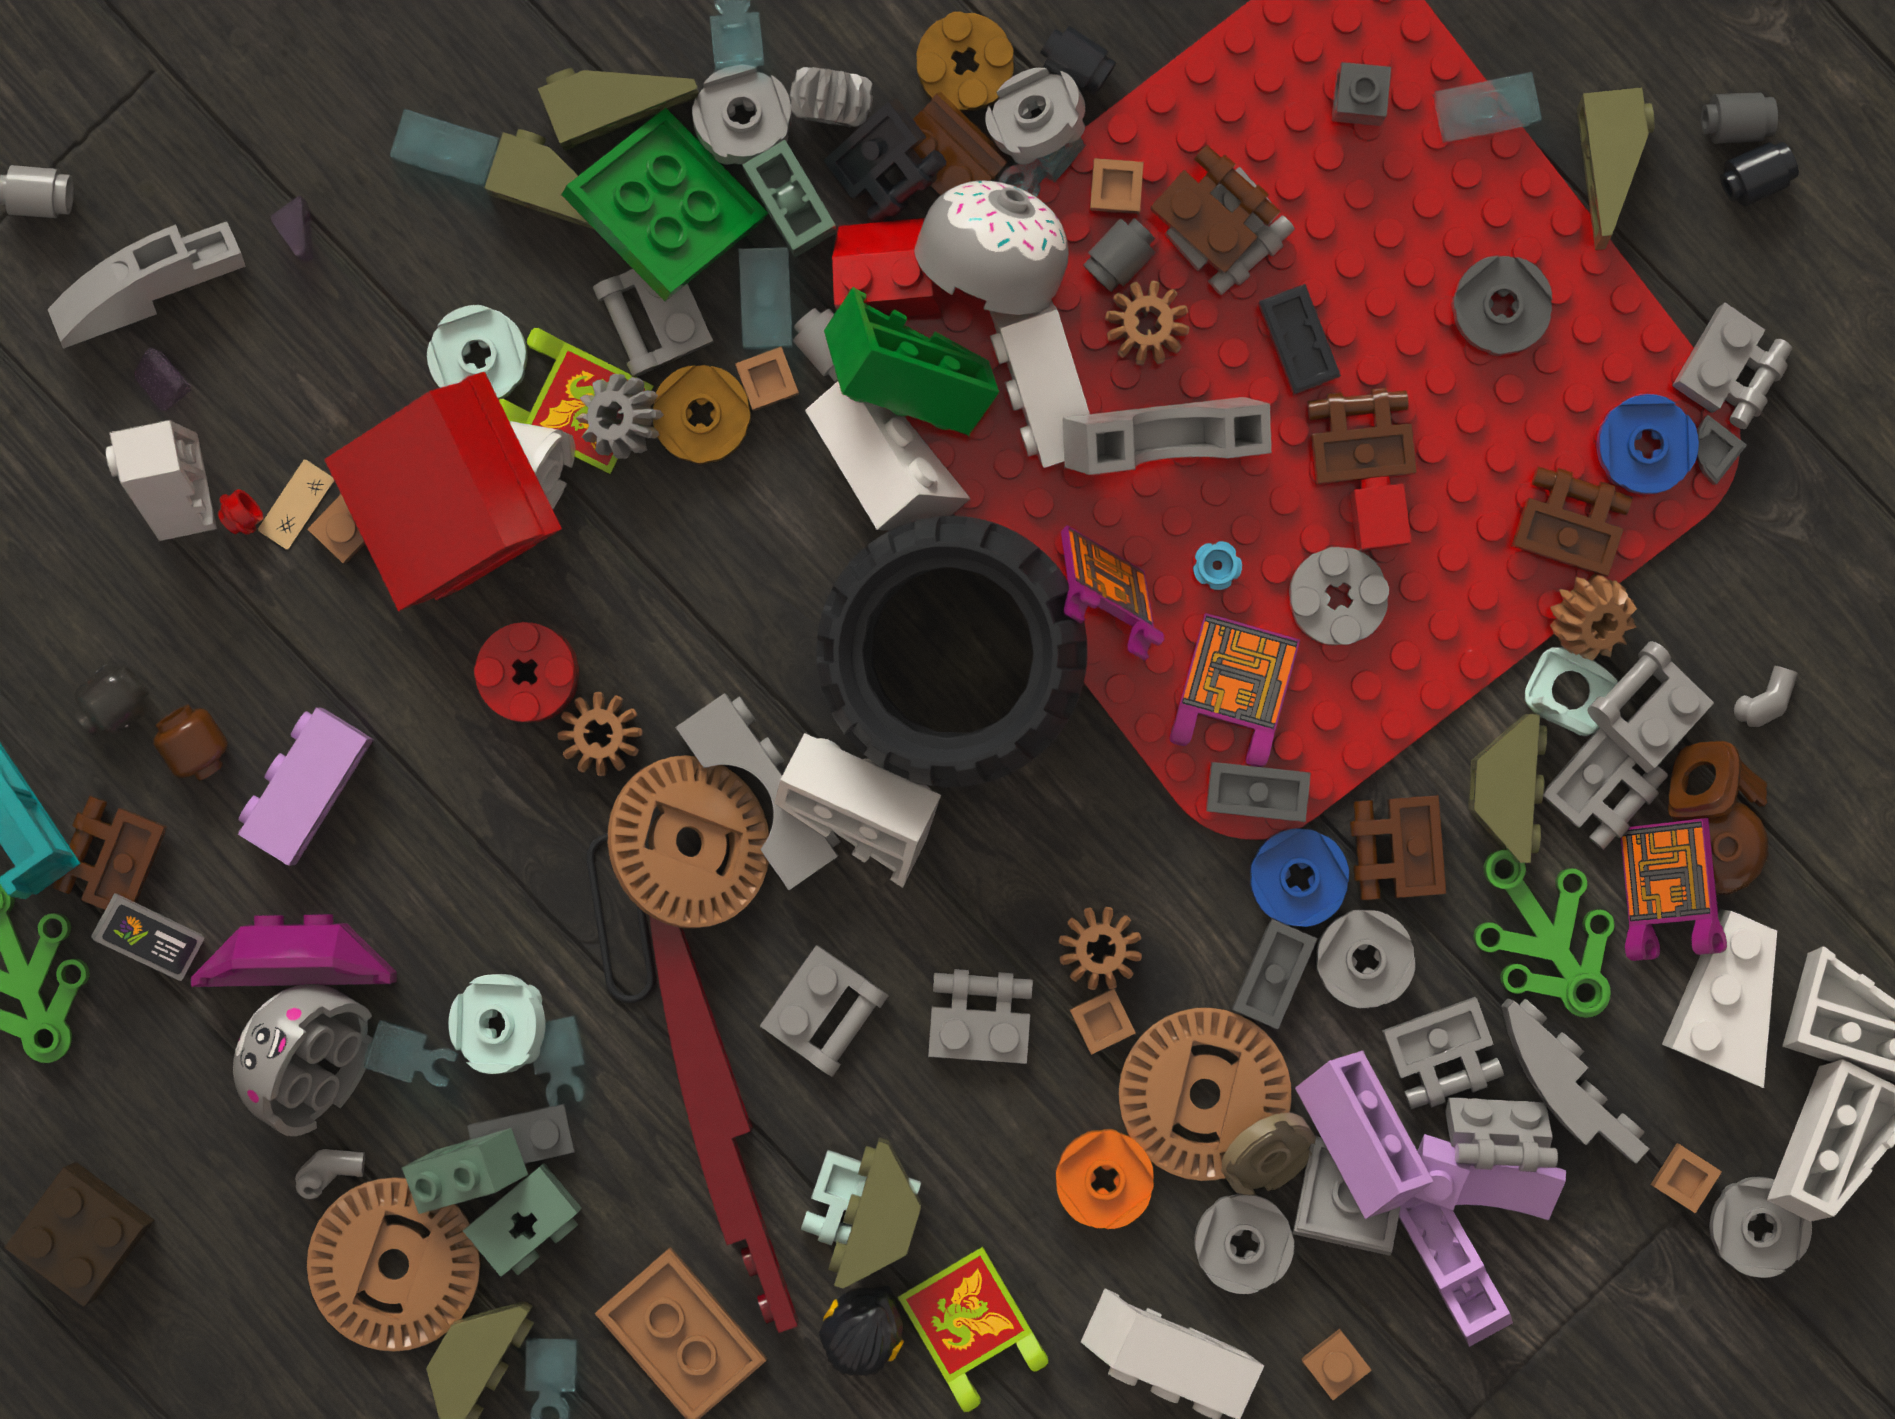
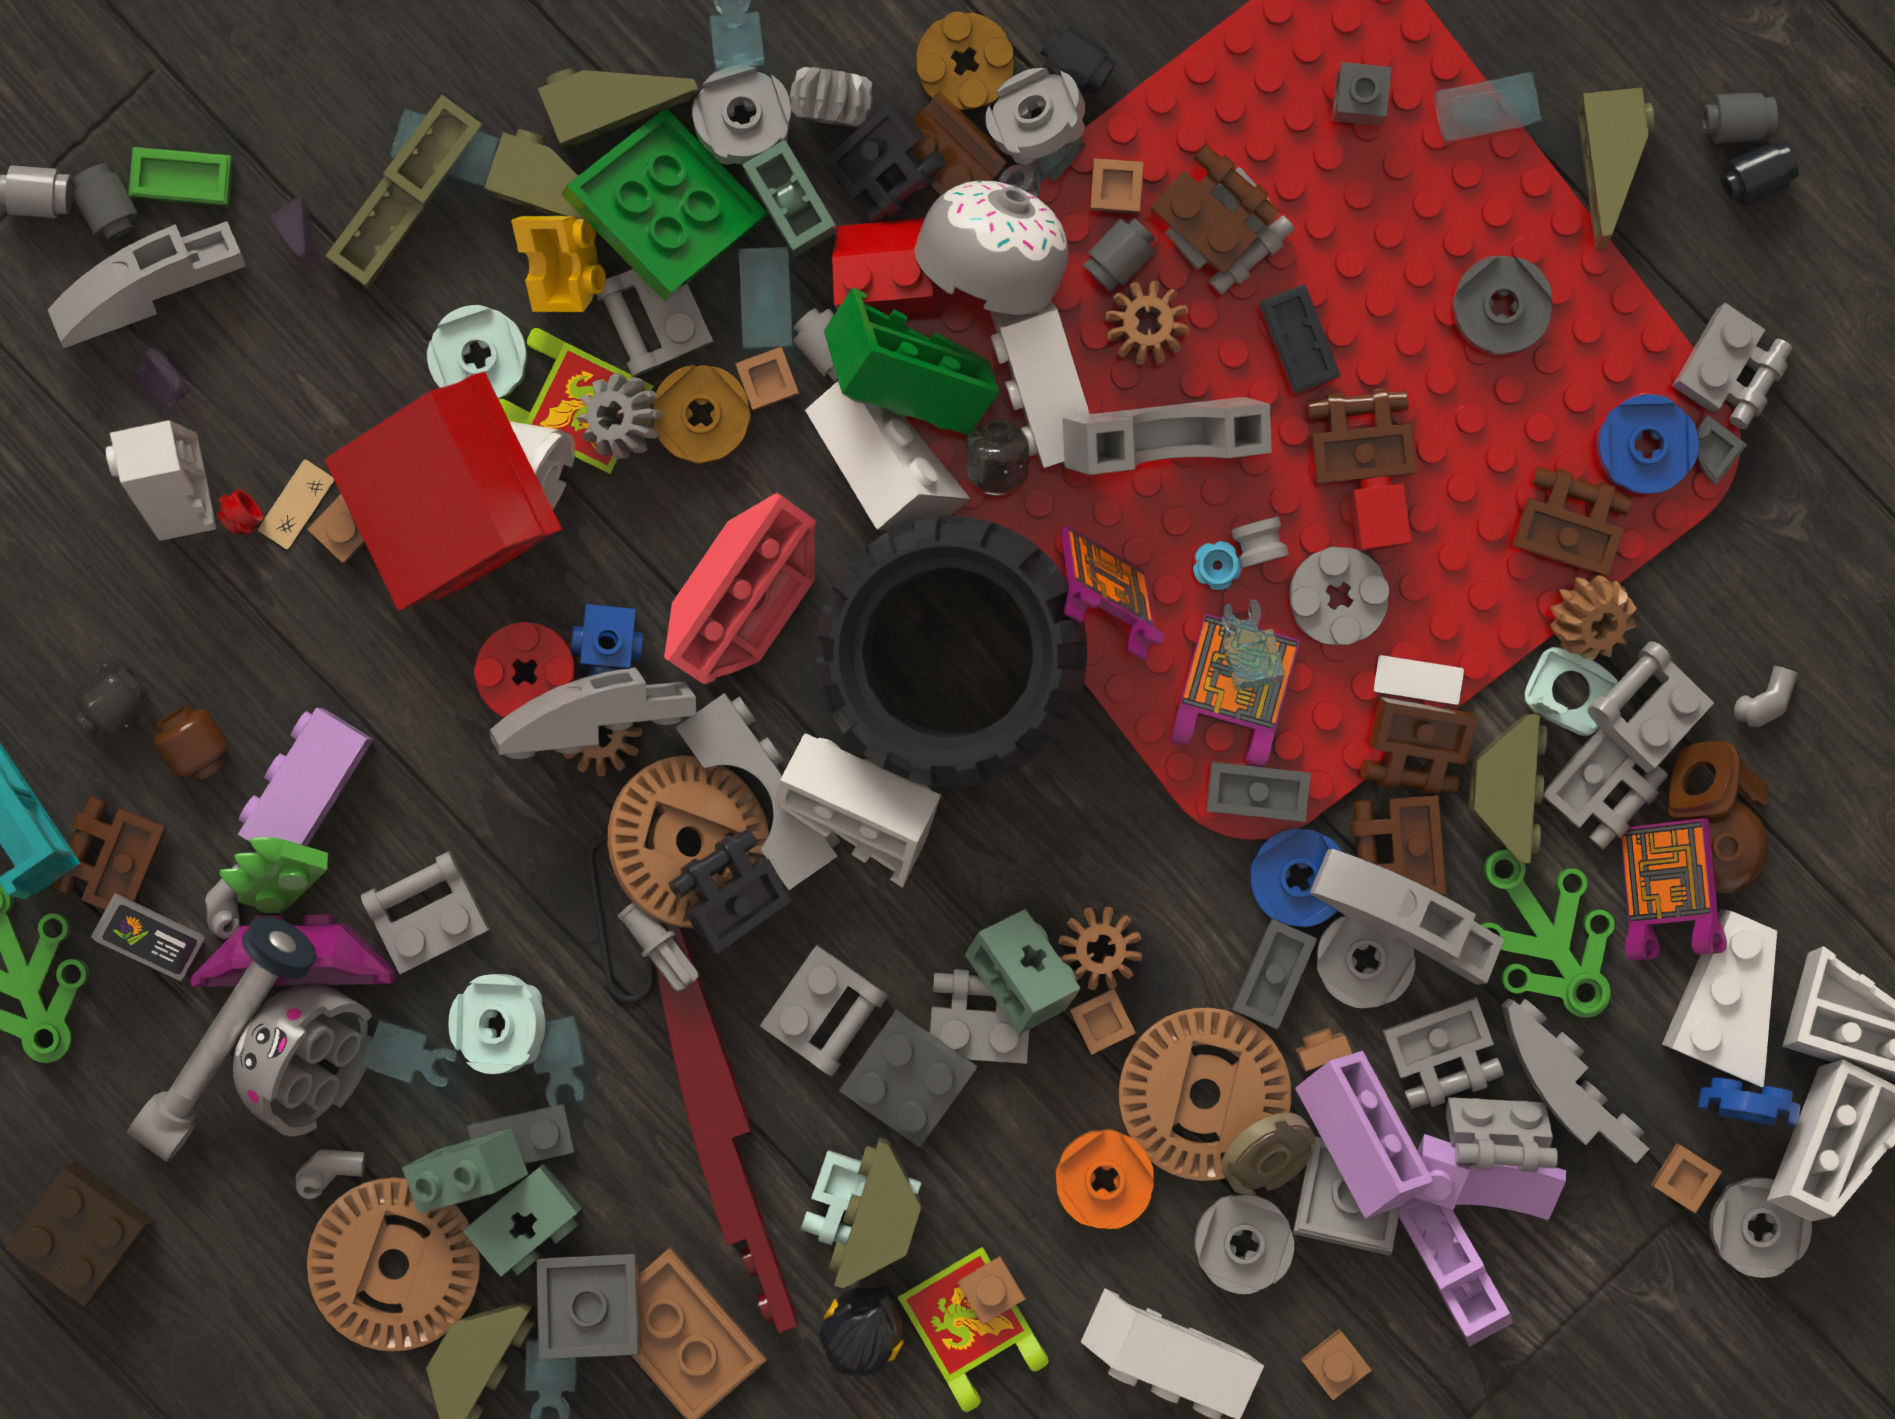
none -> dark grey brick [71,163,139,241]
none -> piece [127,916,317,1163]
none -> bright green tile [129,147,234,207]
none -> light grey arm [205,864,242,939]
none -> bright green plate [219,837,328,915]
none -> olive slope [326,95,482,289]
none -> light grey plate [361,851,490,974]
none -> light grey slope [490,667,696,759]
none -> yellow cylinder [511,216,606,312]
none -> dark grey plate [537,1254,641,1360]
none -> blue brick [571,604,643,677]
none -> light grey axle [618,902,699,992]
none -> coral wedge [664,493,816,685]
none -> black plate [669,829,792,954]
none -> dark grey plate [839,1010,977,1147]
none -> medium nougat plate [958,1256,1026,1325]
none -> clear smoke head [965,419,1029,496]
none -> sand green brick [965,909,1081,1034]
none -> clear light blue plate [1222,599,1285,691]
none -> light grey wheel [1231,517,1289,568]
none -> medium nougat plate [1295,1028,1352,1071]
none -> light grey slope [1309,849,1504,985]
none -> reddish brown plate [1360,697,1478,795]
none -> white sticker [1374,655,1464,705]
none -> blue plate [1697,1078,1801,1127]

